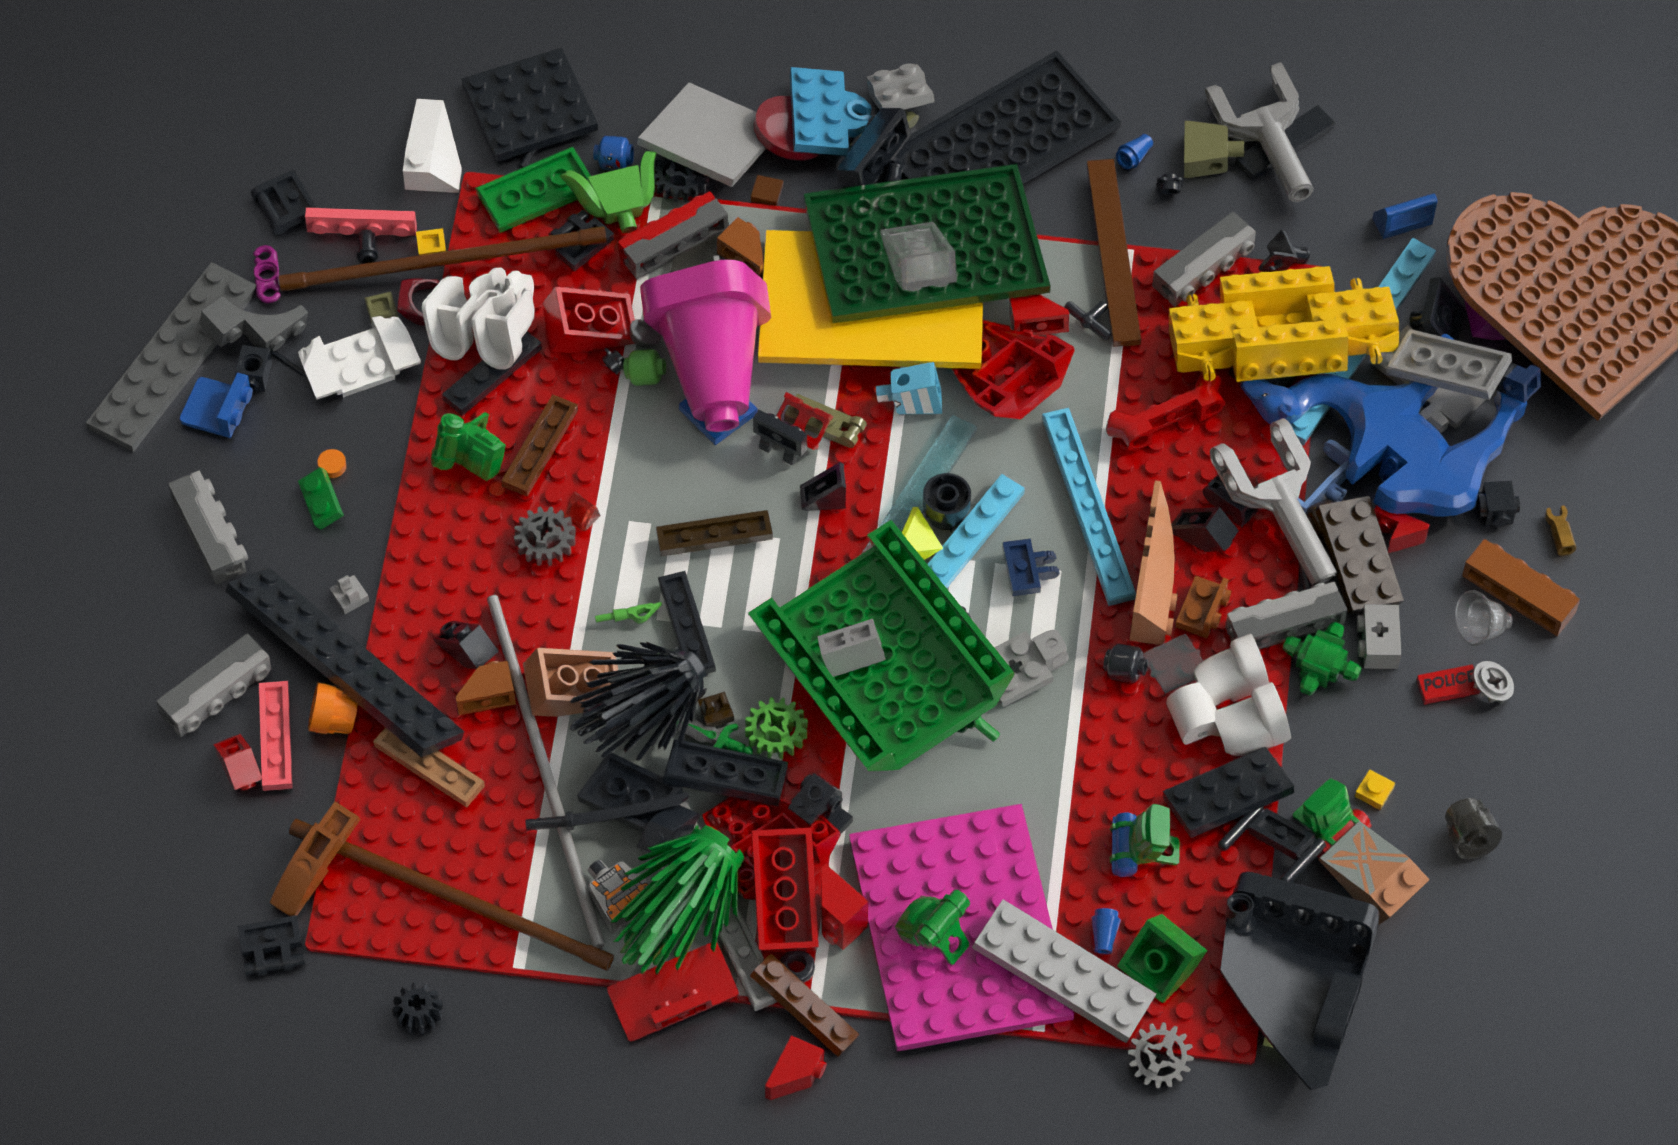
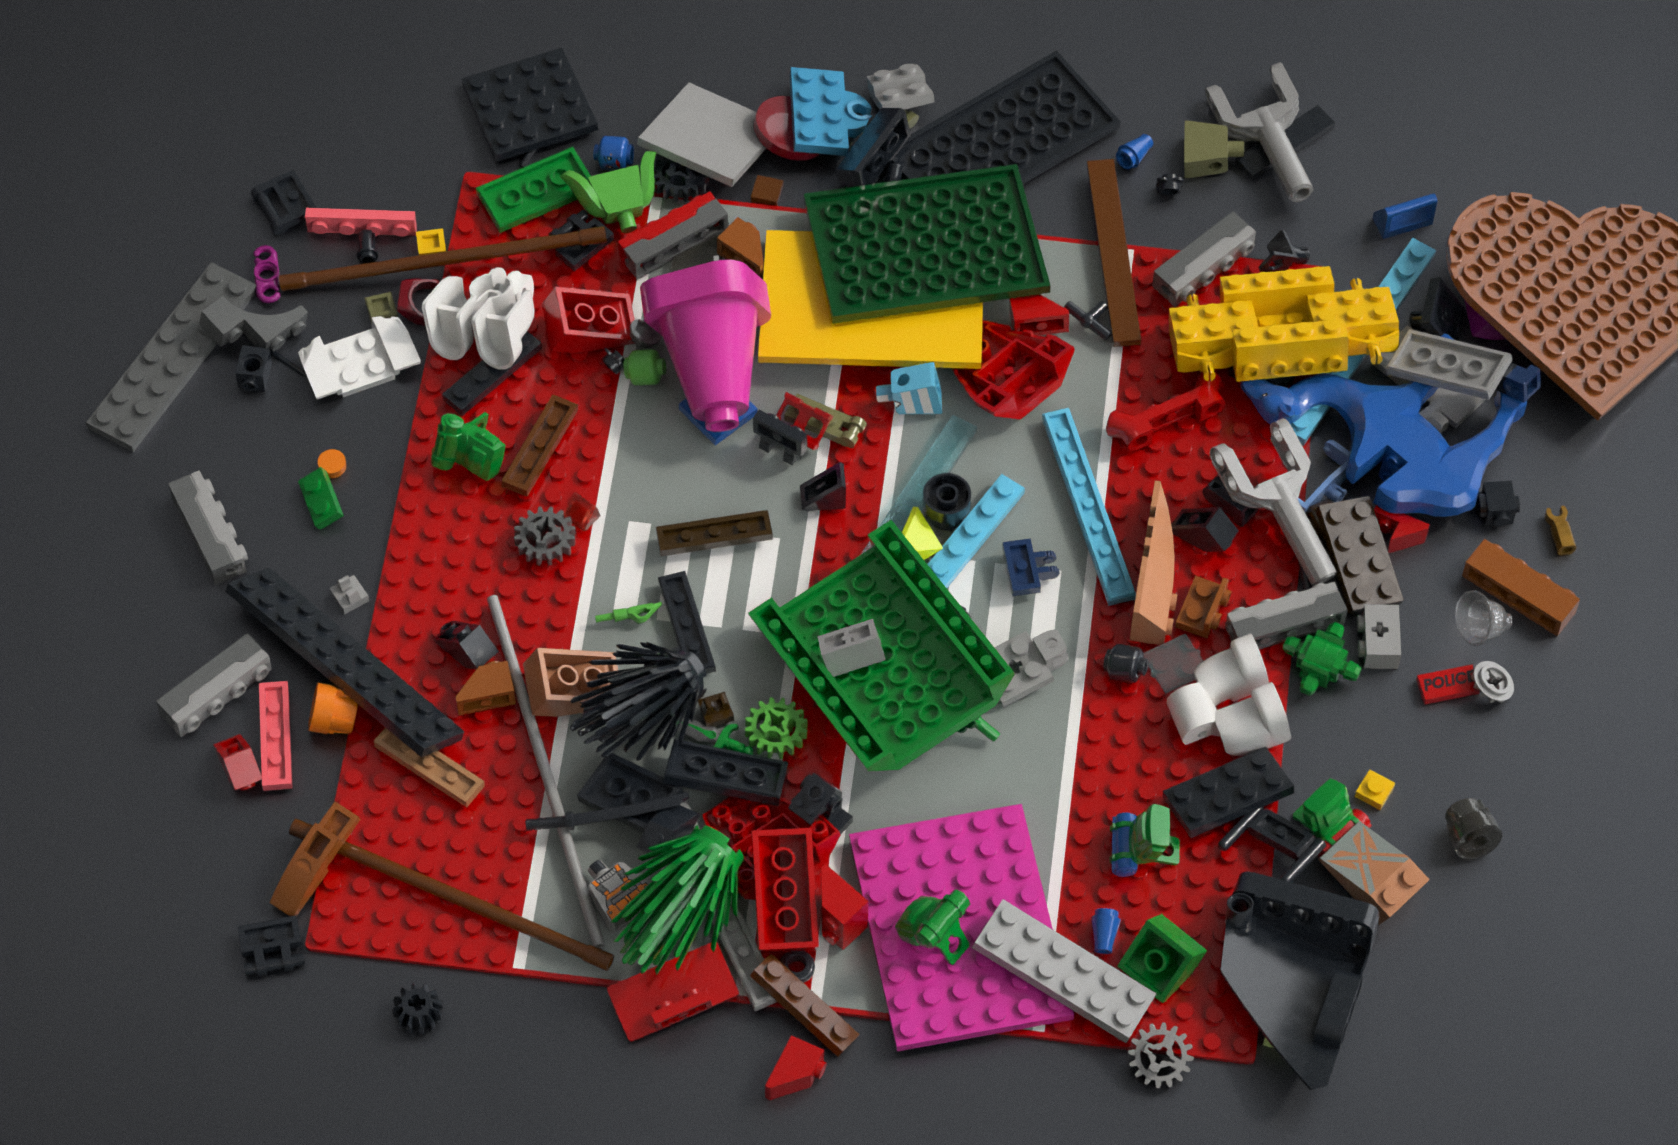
blue bracket [180,373,253,438] -> none
white wedge [403,99,462,193] -> none
clear slope [880,222,957,291] -> none

